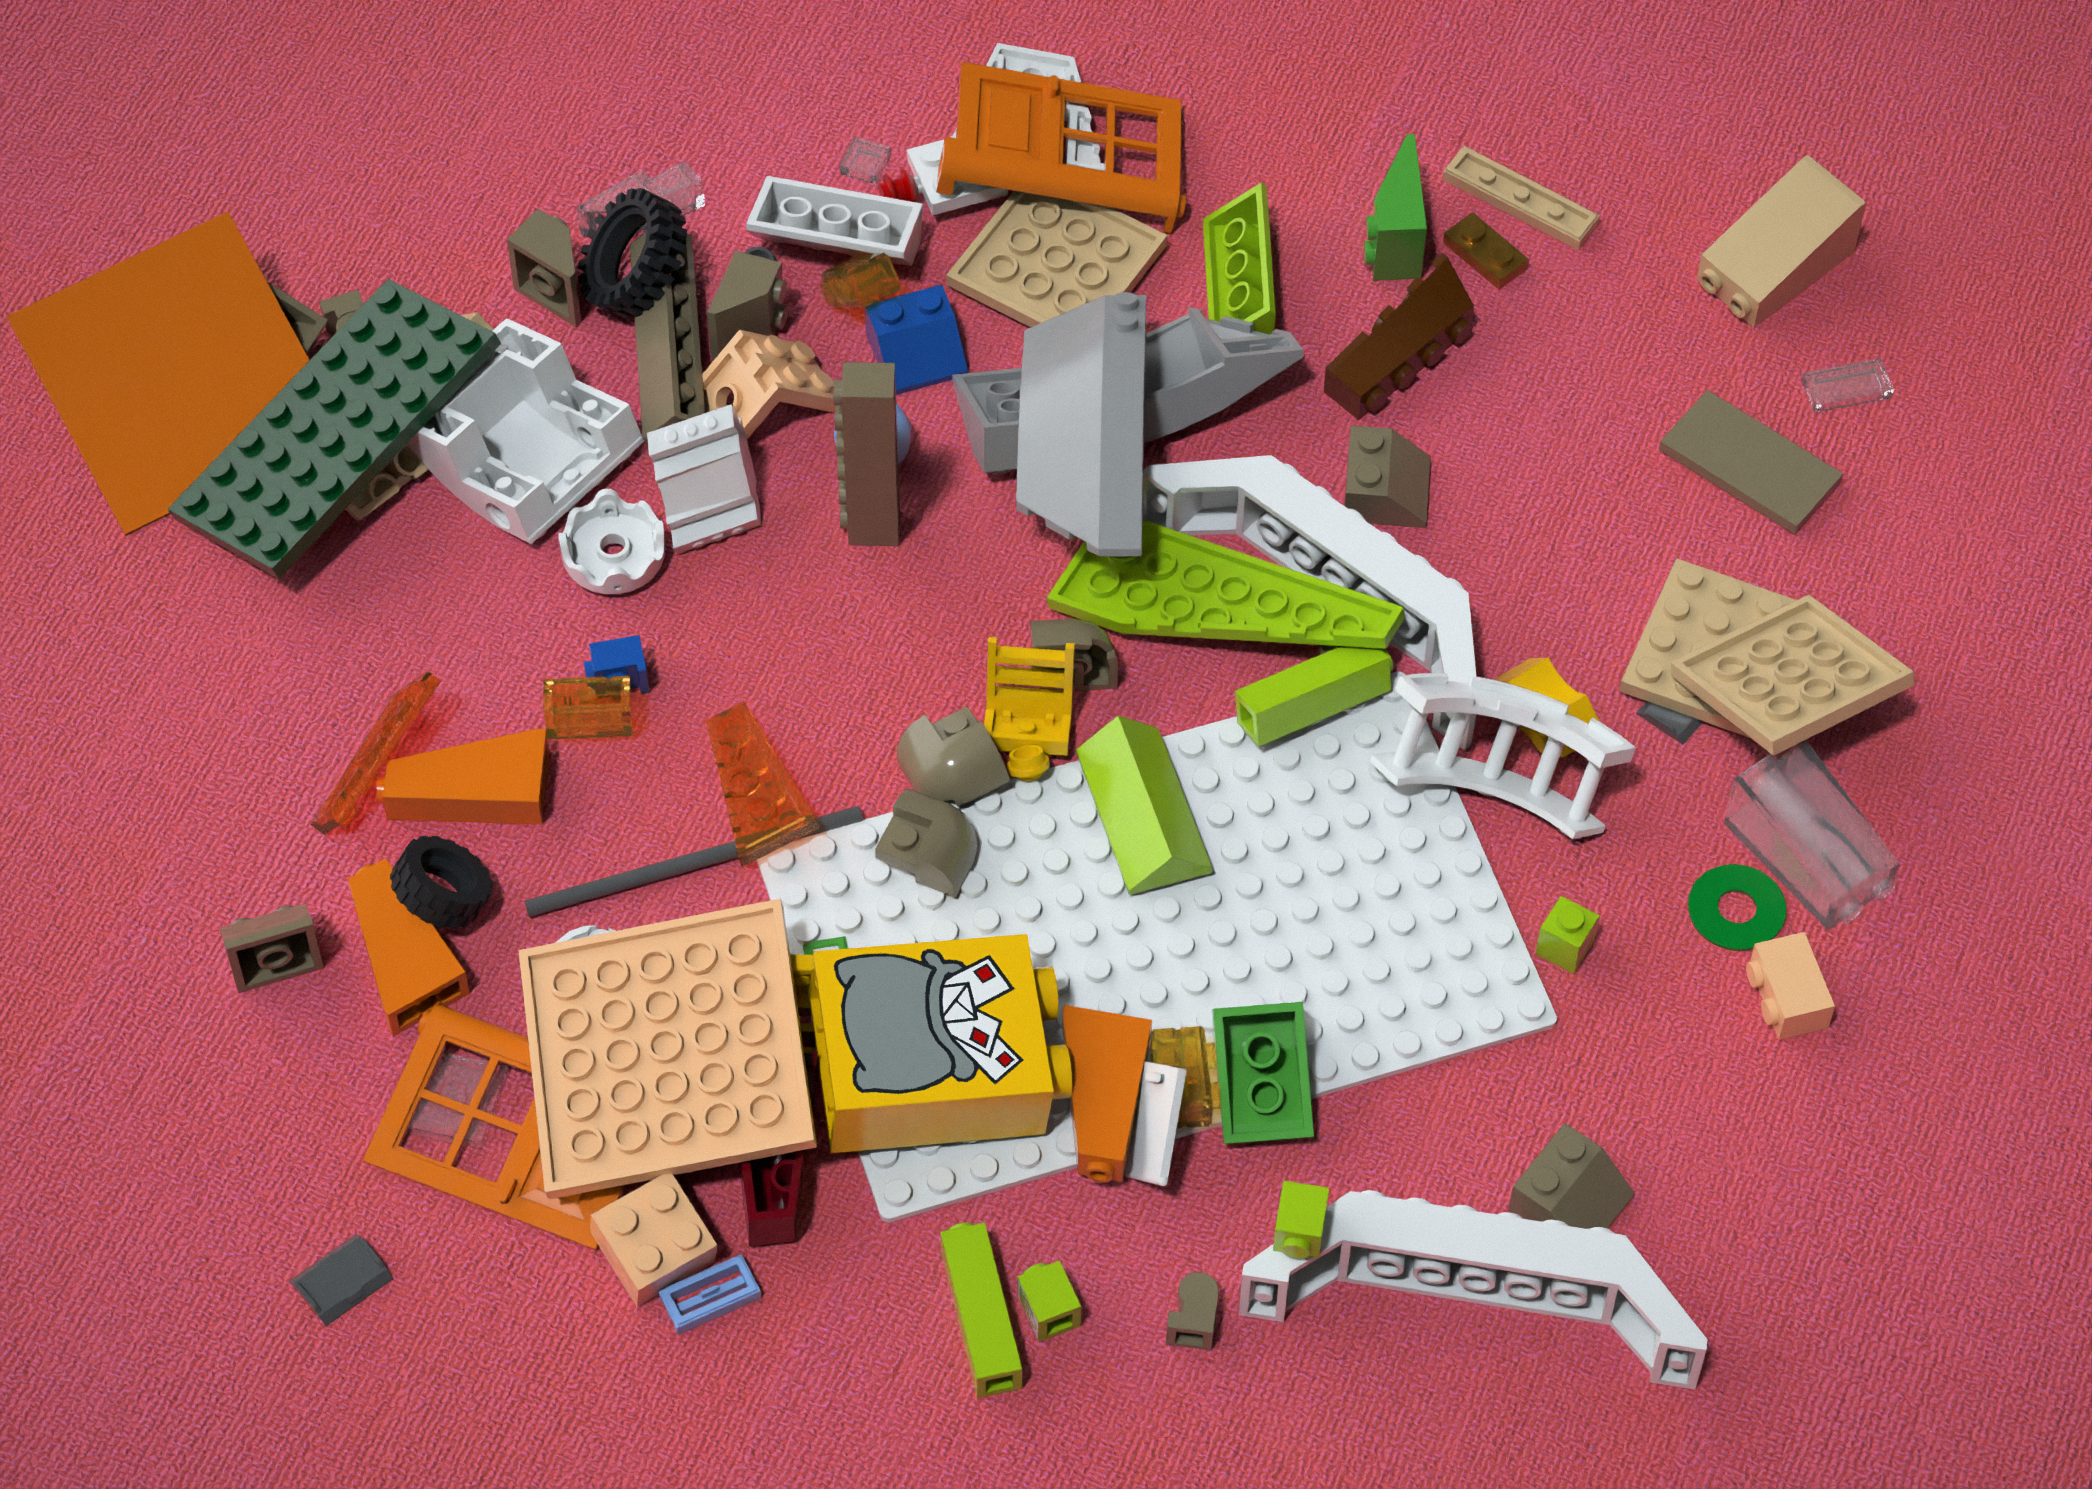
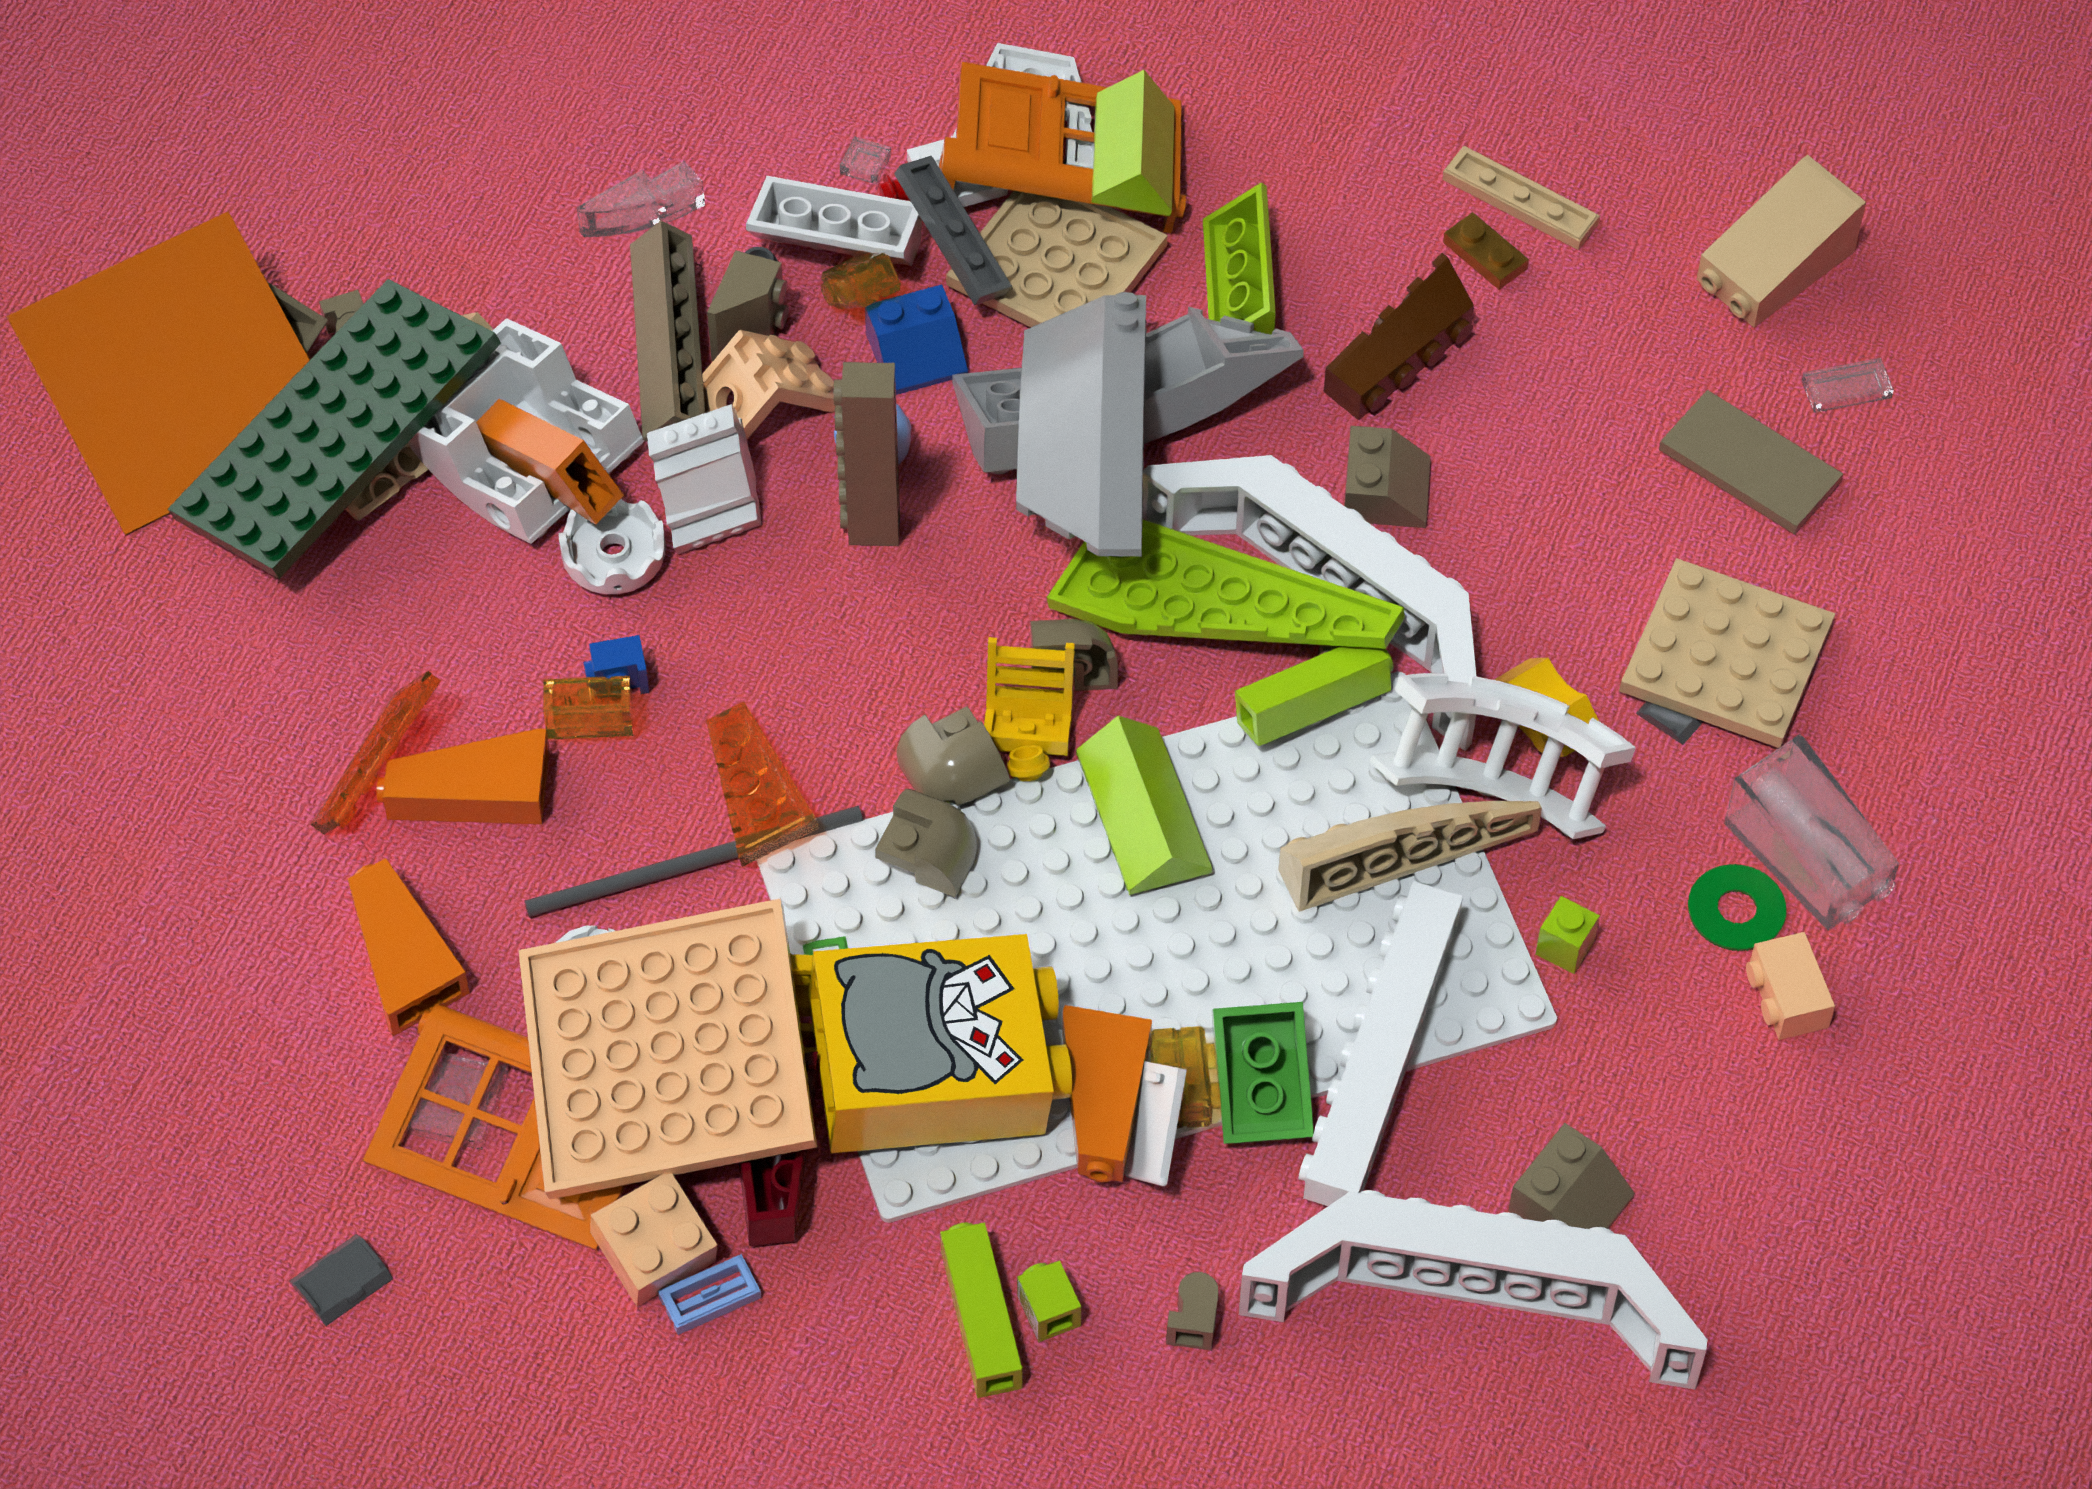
slope [220,903,324,993] -> none
black tyre [390,836,493,929] -> none
dark tan slope [507,209,581,327] -> none
black tyre [578,188,687,319] -> none
lime brick [1273,1180,1329,1259] -> none
bright green slope [1363,134,1427,281] -> none
tan plate [1670,595,1915,756] -> none
none -> orange slope [476,398,624,525]
none -> dark grey plate [894,155,1012,305]
none -> lime slope [1091,70,1174,216]
none -> tan wedge [1278,801,1542,912]
none -> white brick [1298,881,1463,1206]

